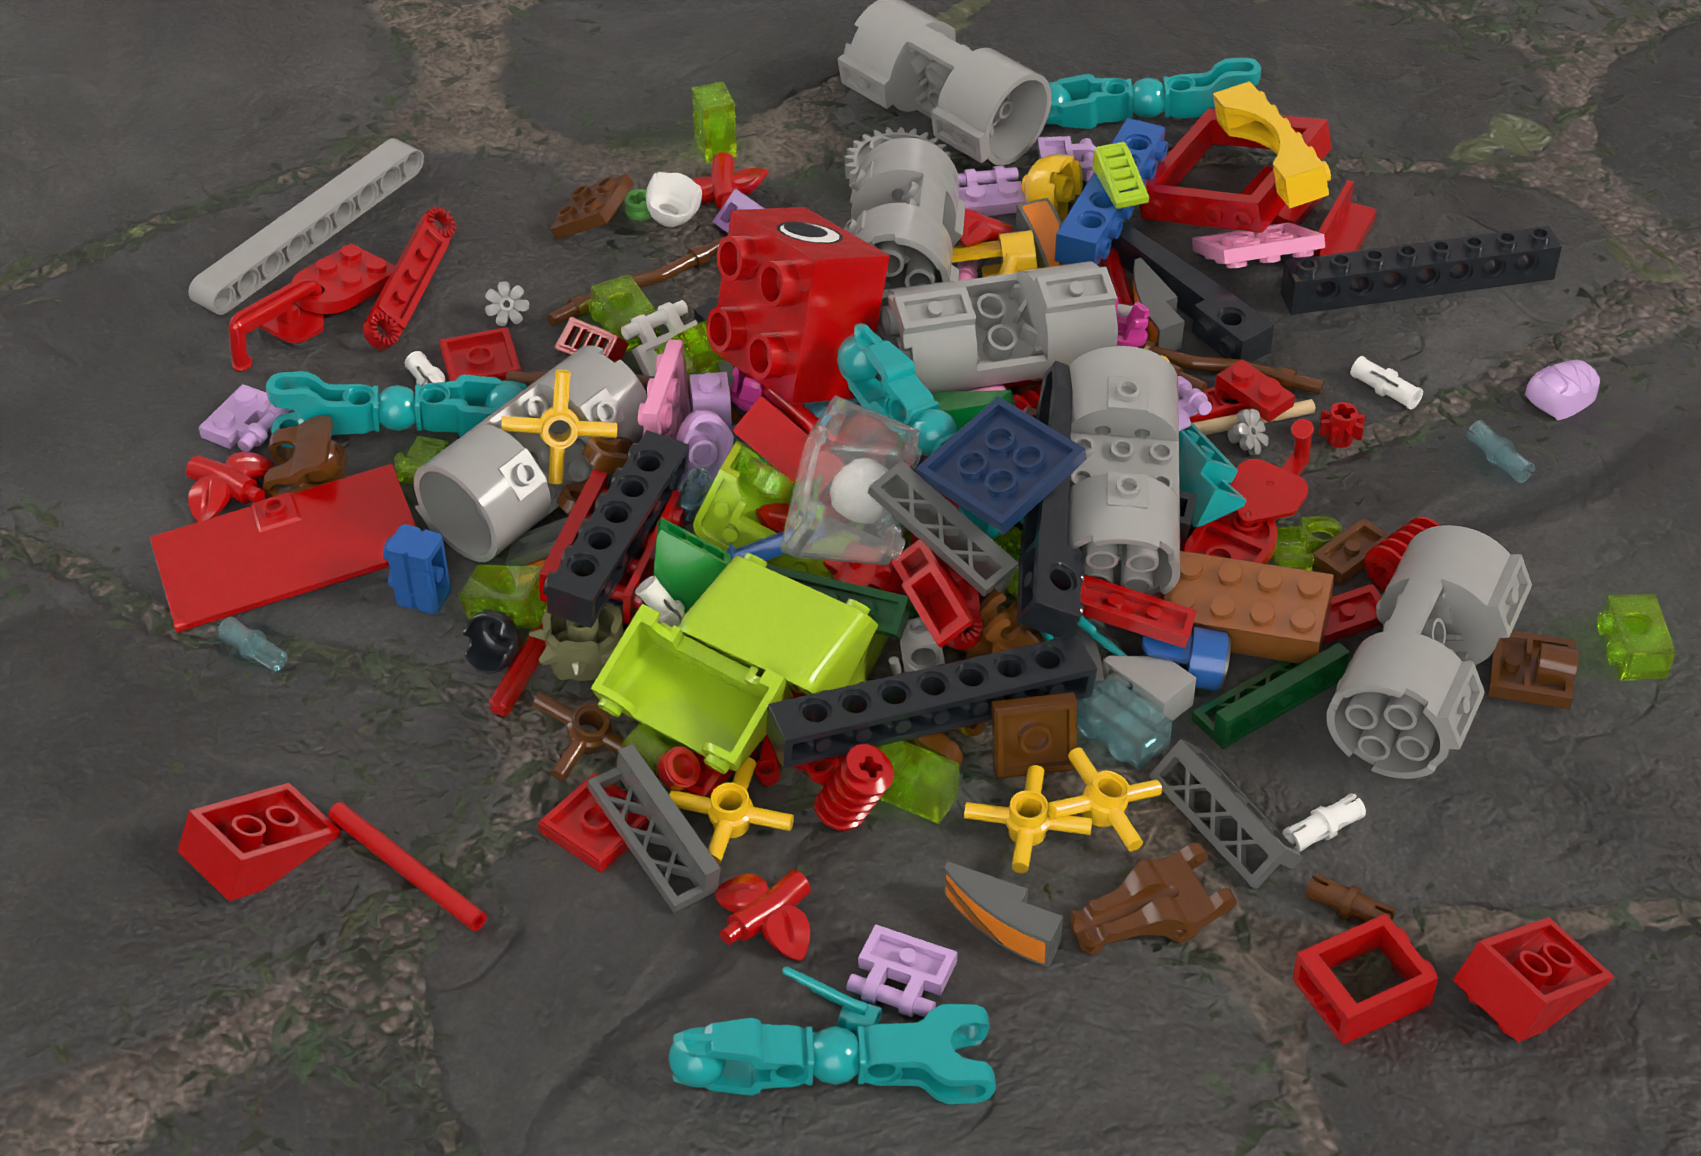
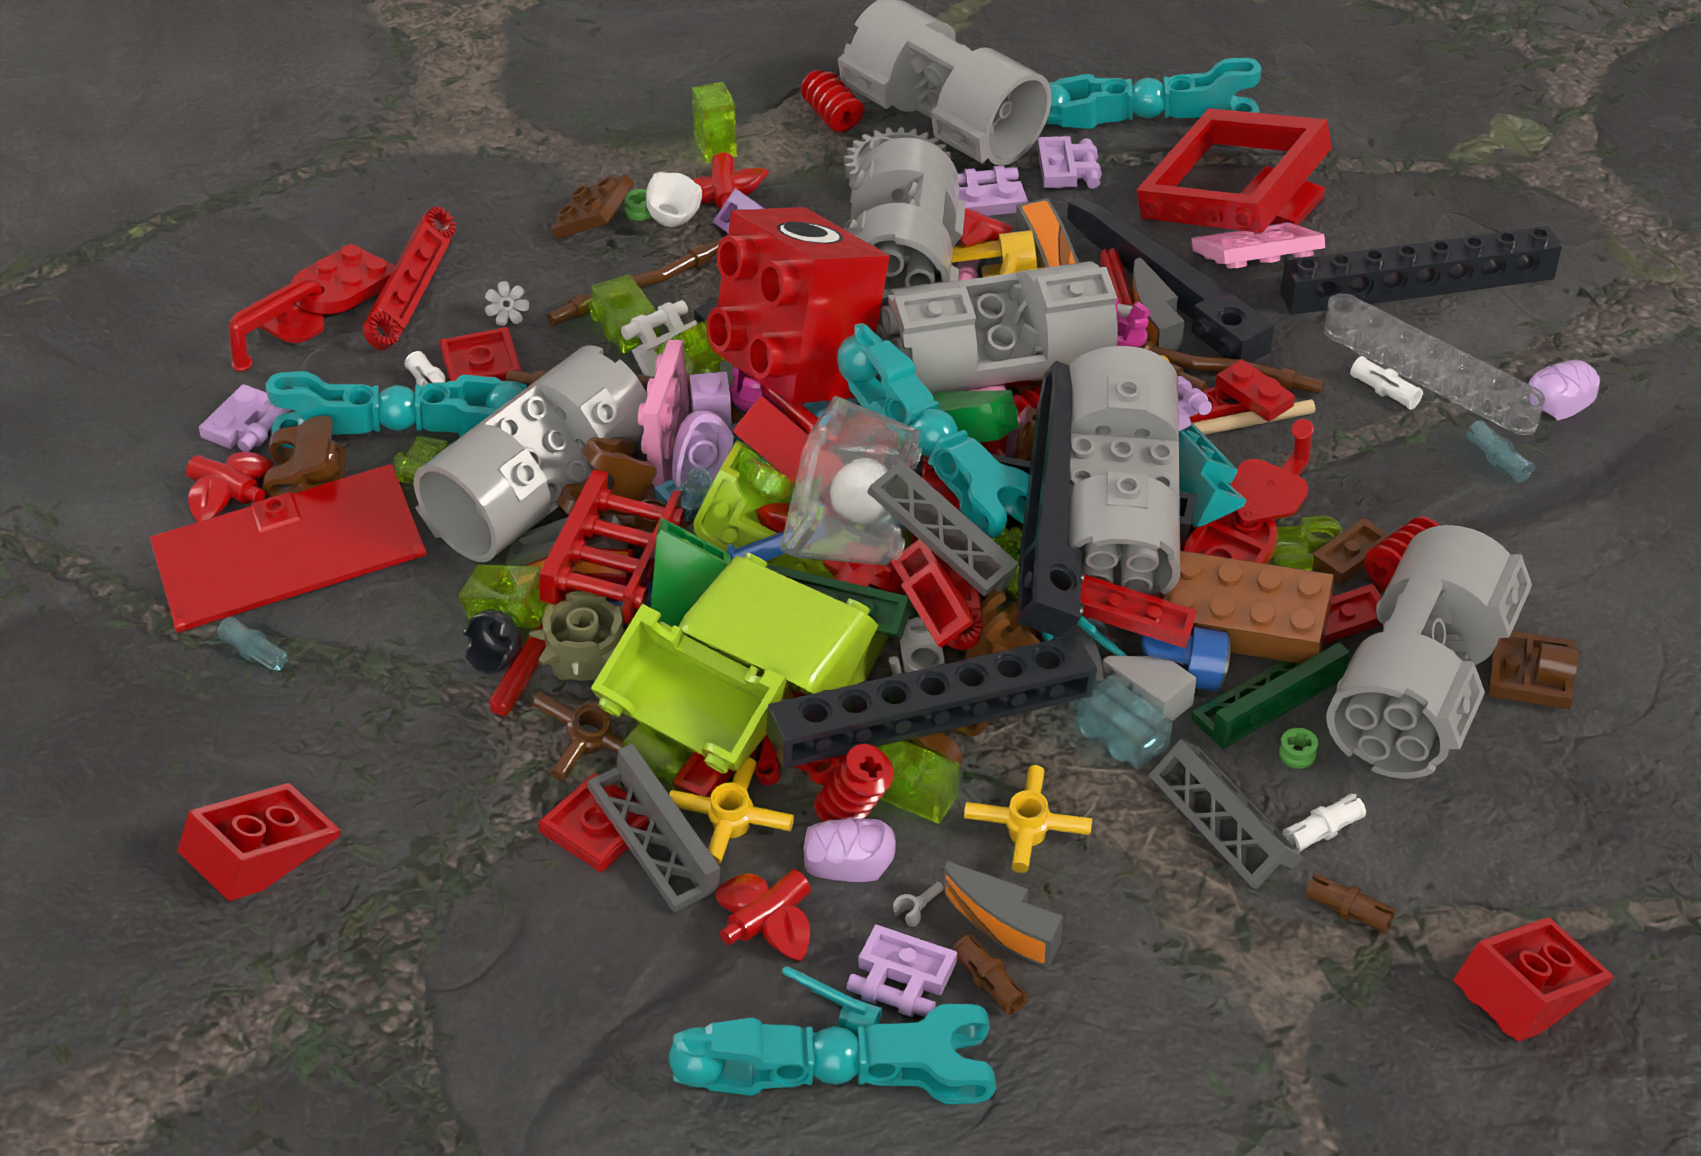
light grey beam [188,138,424,315] -> none
red piece [328,802,487,931] -> none
blue brick [383,524,452,615] -> none
yellow bar [501,369,617,484] -> none
black brick [543,430,689,628] -> none
slope [555,317,630,363] -> none
white pin [635,576,686,627] -> none
red tile [657,746,701,791] -> none
dark blue plate [916,396,1087,534] -> none
reddish brown plate [992,692,1077,779] -> none
yellow cylinder [1022,154,1083,223] -> none
yellow bar [1048,747,1162,852] -> none
blue brick [1055,118,1168,265] -> none
reddish brown animal [1069,843,1237,955] -> none
lime slope [1093,142,1149,209] -> none
yellow arch [1213,81,1331,208] -> none
light grey plant [1228,409,1269,456] -> none
red window [1292,914,1438,1045] -> none
red panel [1313,180,1377,257] -> none
red gear [1319,402,1365,448] -> none
clear neon green brick [1597,594,1676,681] -> none
none -> red piece [801,70,864,132]
none -> lavender piece [804,818,896,882]
none -> light grey hand [893,882,944,927]
none -> reddish brown pin [952,935,1028,1015]
none -> bright green bush [1279,728,1318,769]
none -> clear beam [1324,294,1545,435]

